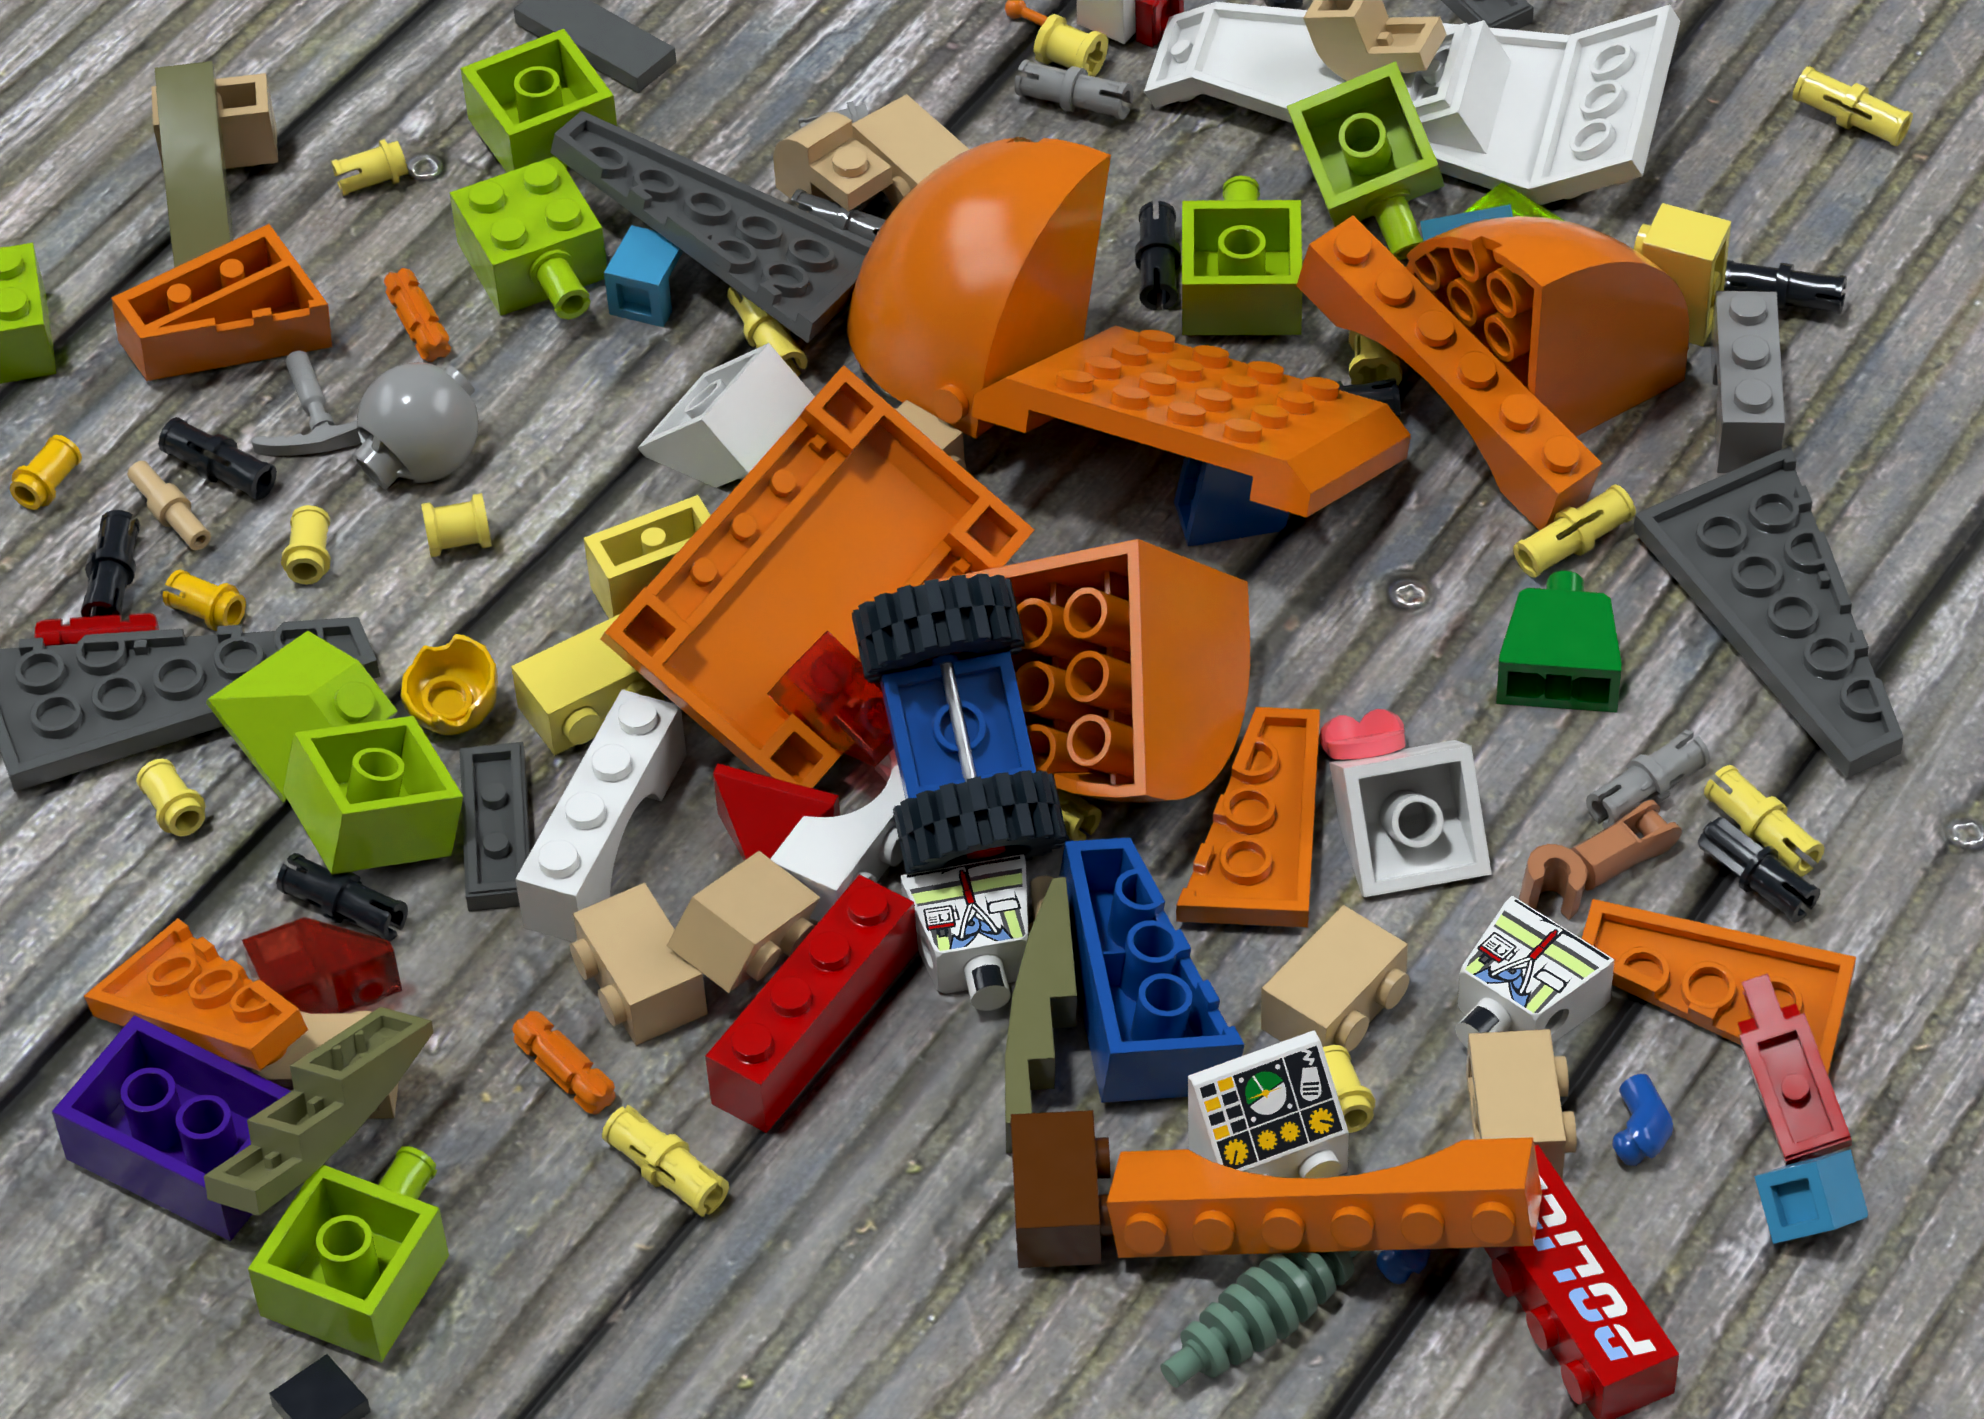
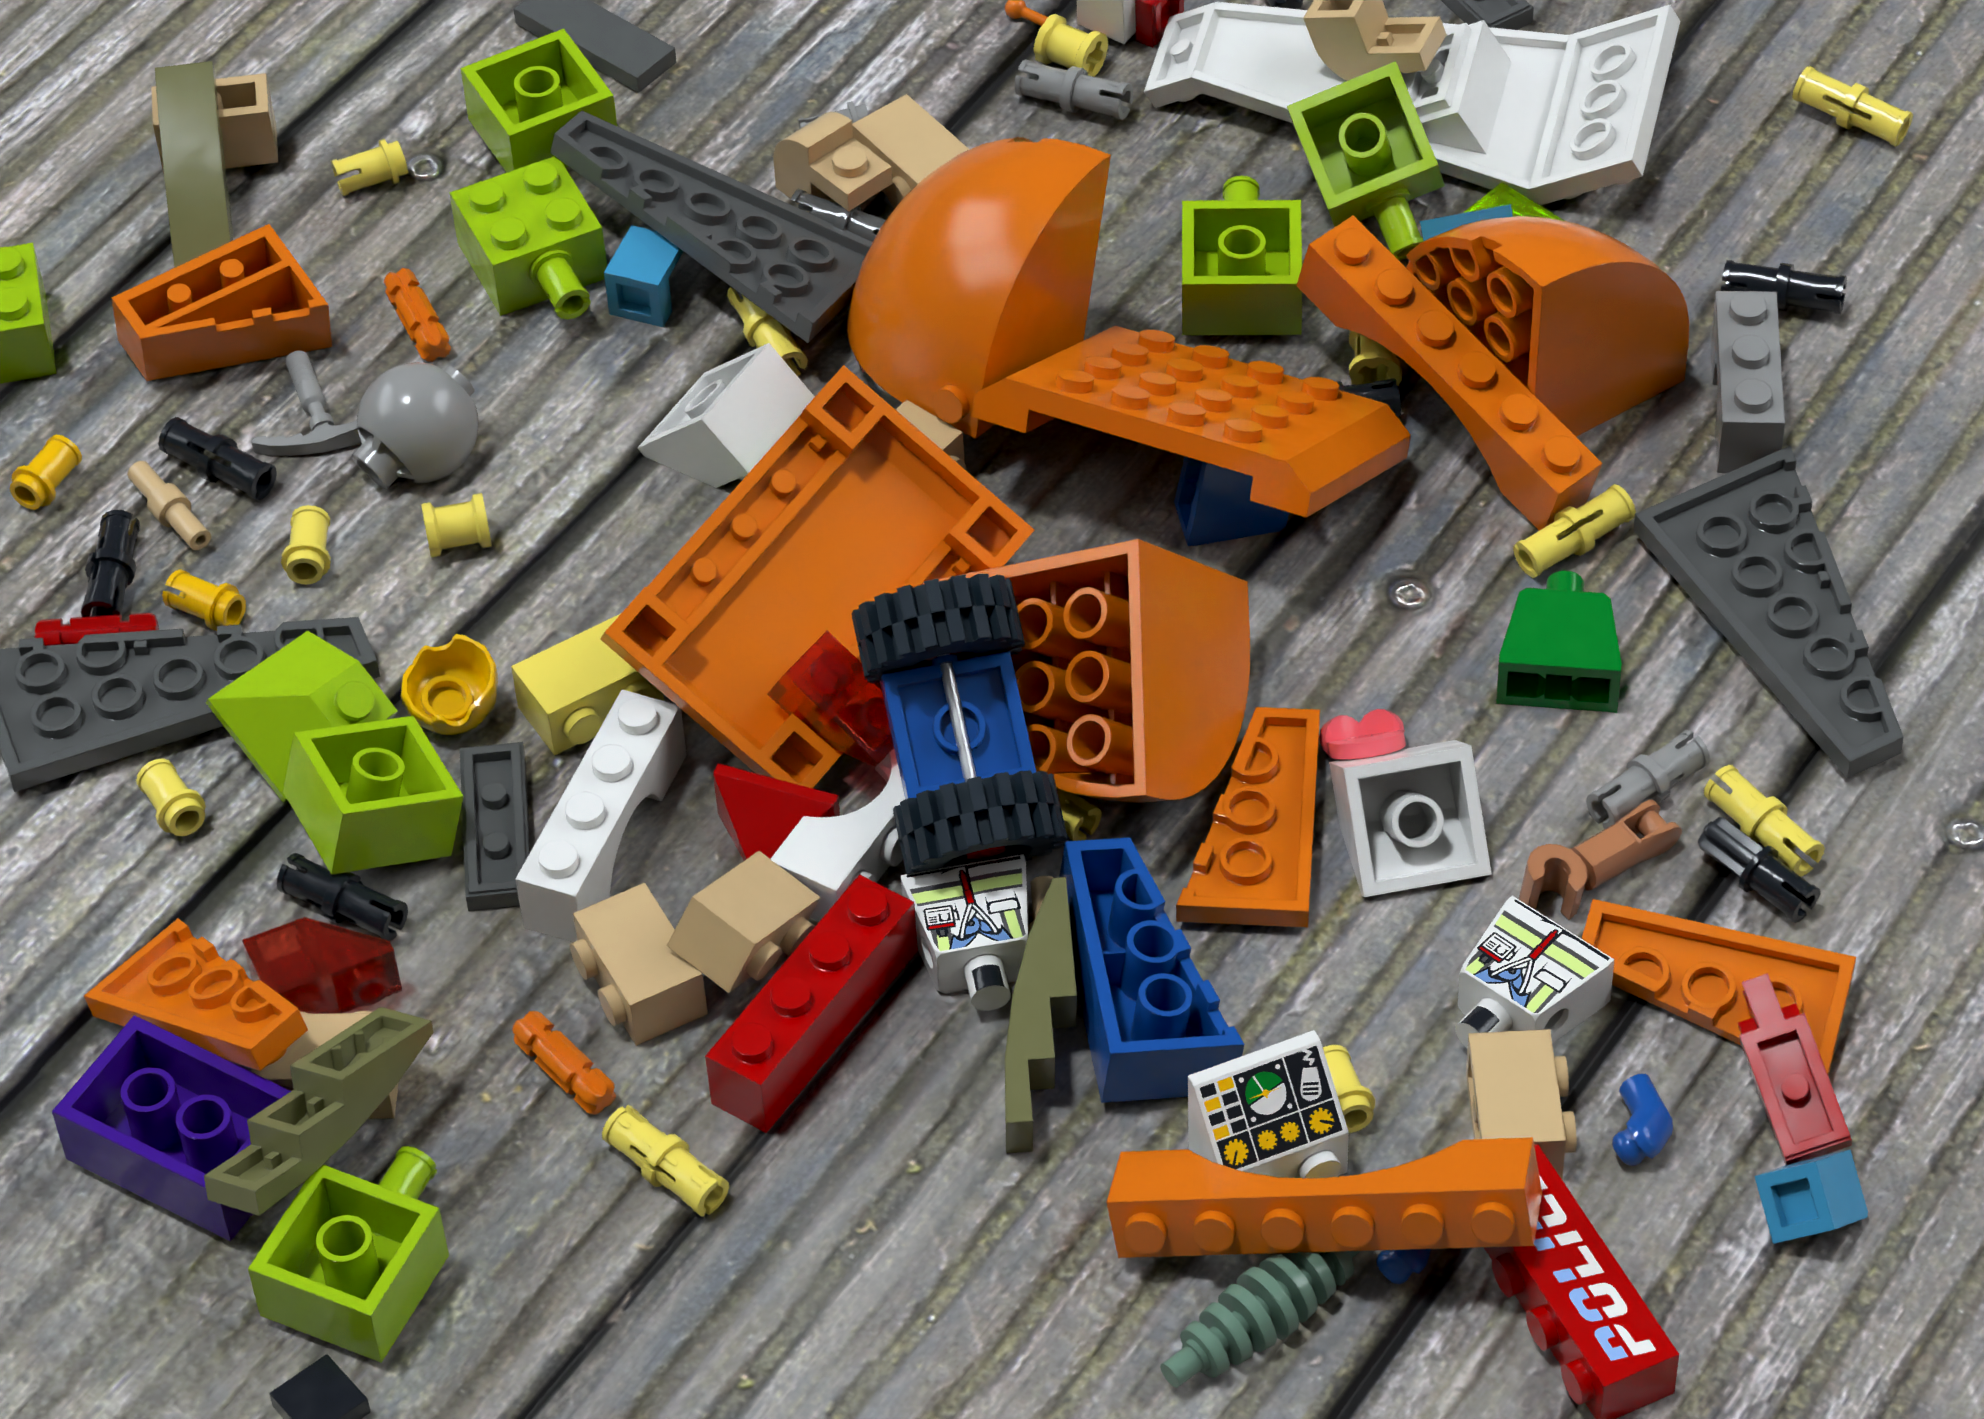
light yellow brick [584,495,711,619] -> none
reddish brown brick [1011,1110,1113,1268] -> none
black pin [1135,201,1181,310] -> none
tan brick [1261,905,1410,1052] -> none
light yellow brick [1634,203,1731,346] -> none

